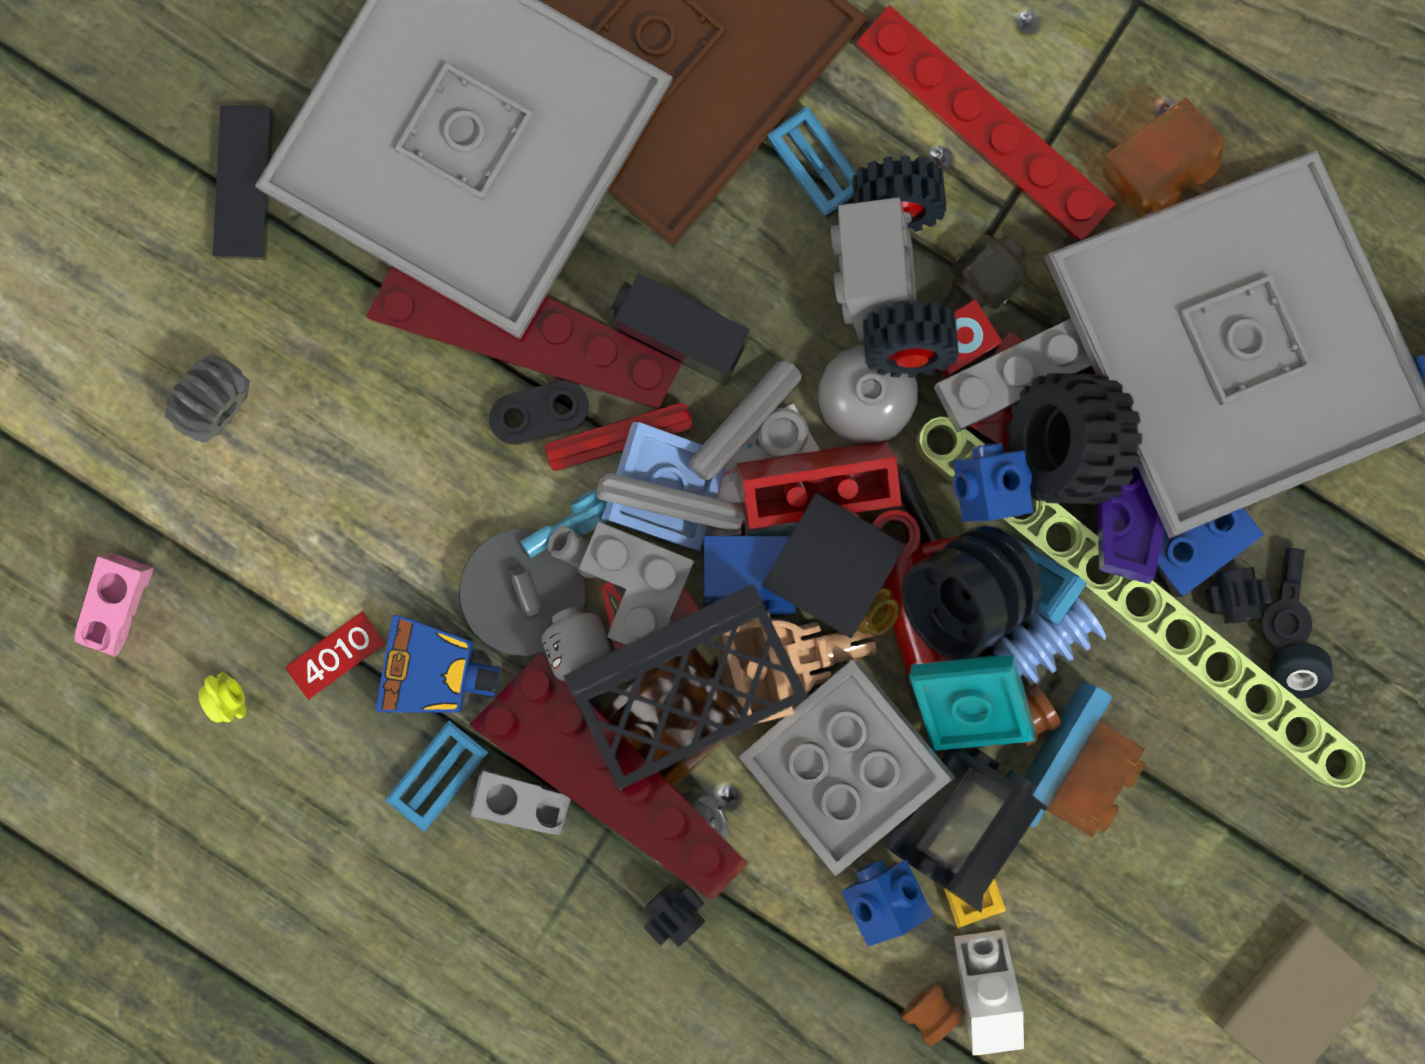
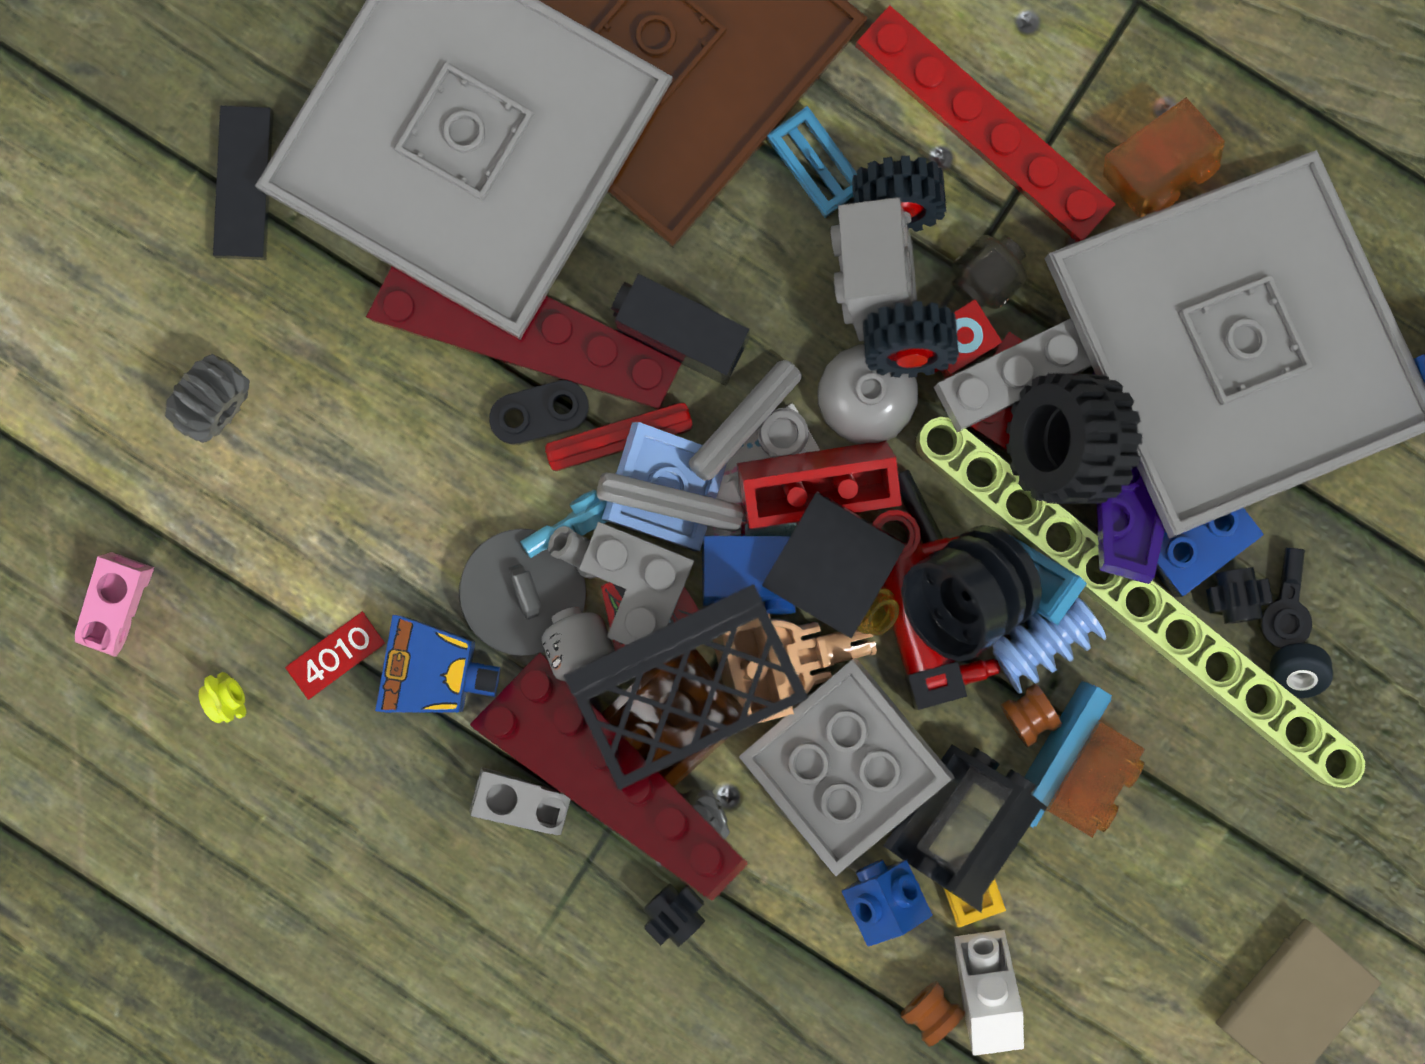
dark azure tile [385,720,490,832] -> none
teal tile [910,654,1035,751] -> none
blue brick [953,443,1033,522] -> none

